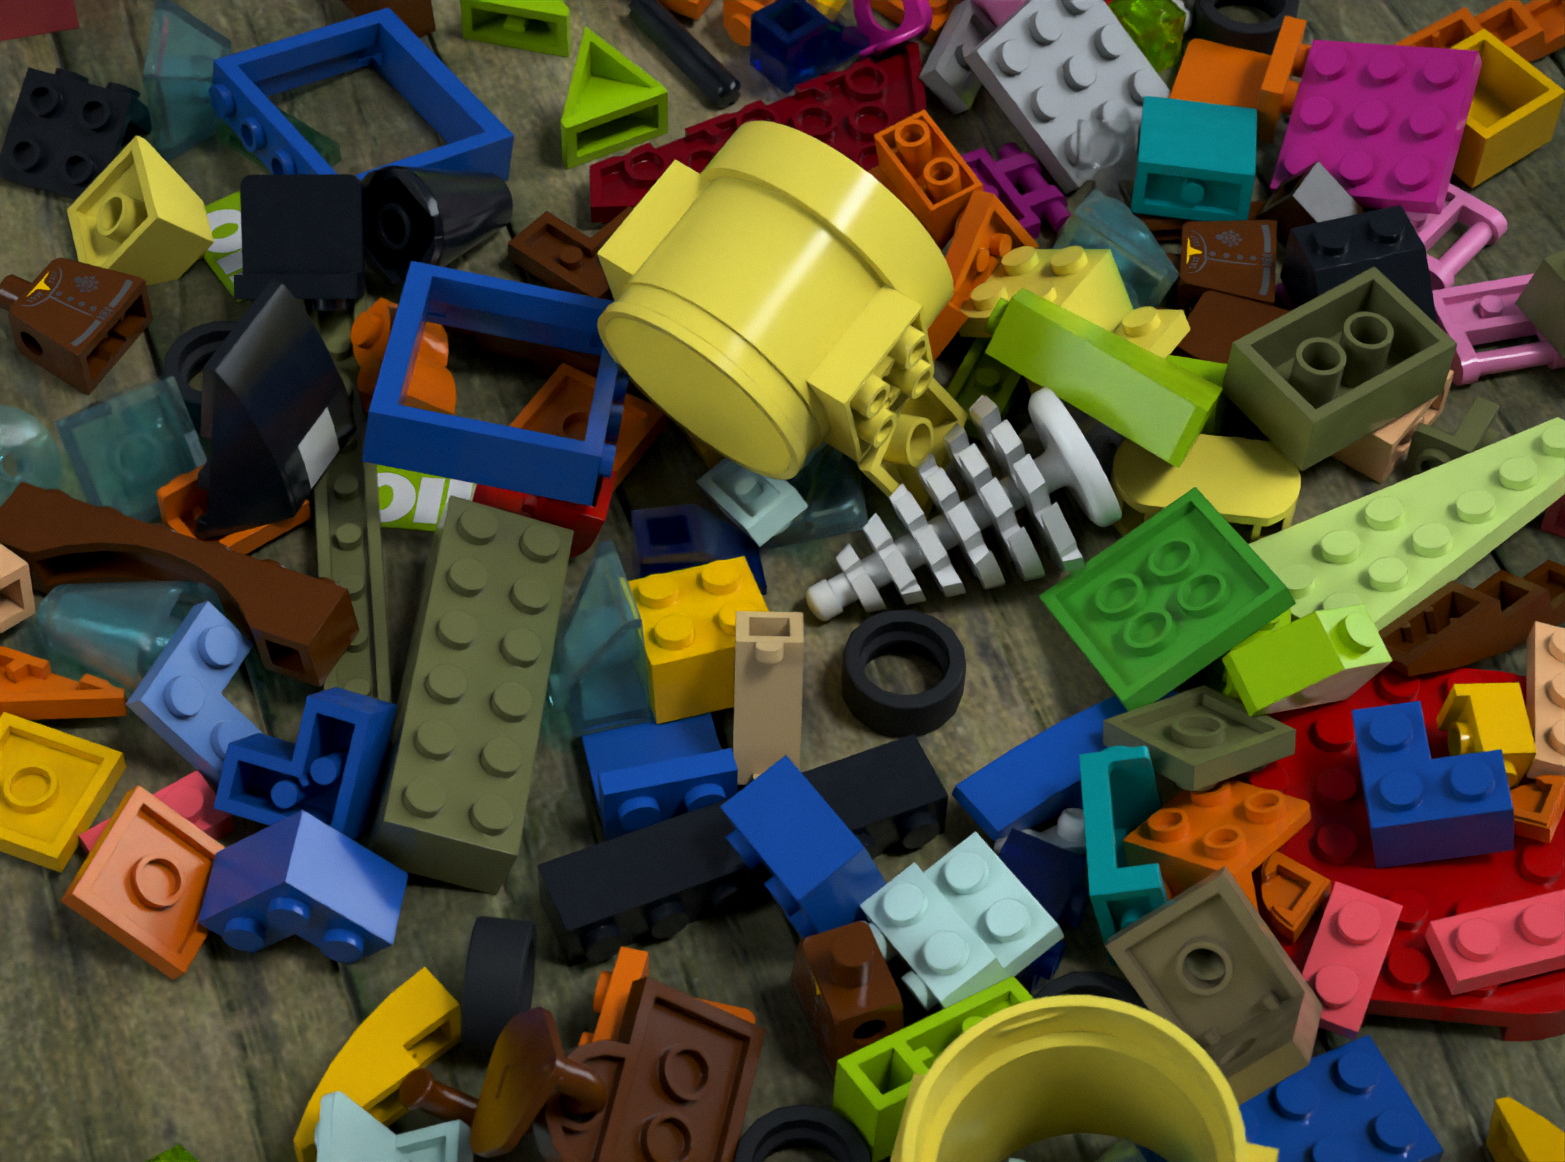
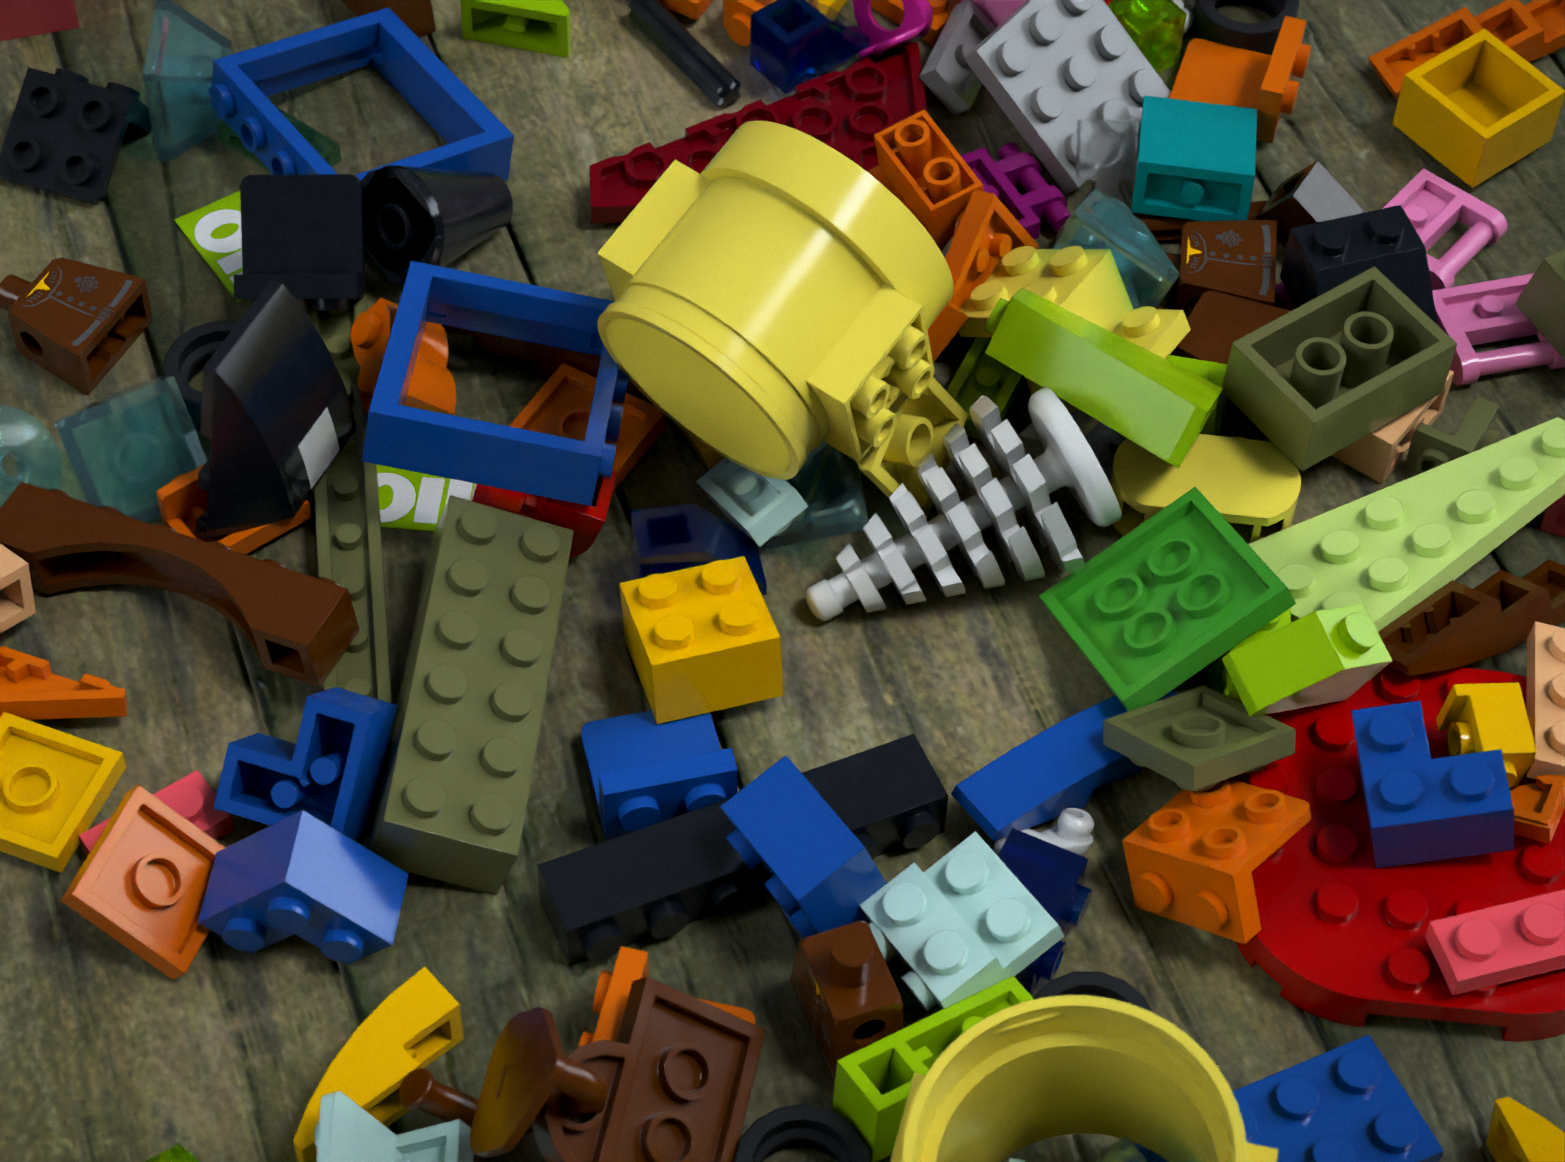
clear light blue cone [36,580,225,694] -> none
light yellow slope [67,135,214,286] -> none
medium blue plate [125,601,265,789] -> none
black tyre [461,916,536,1052] -> none
reddish brown plate [507,206,633,301] -> none
clear light blue slope [547,540,651,738] -> none
lime slope [561,26,668,170] -> none
tan brick [733,611,804,785] -> none
black tyre [841,610,966,737] -> none
teal panel [1079,746,1168,966] -> none
dark tan bracket [1105,866,1323,1106] -> none
orange tile [1261,851,1331,944] -> none
dark pink plate [1270,40,1482,215] -> none
coral plate [1302,881,1403,1040] -> none

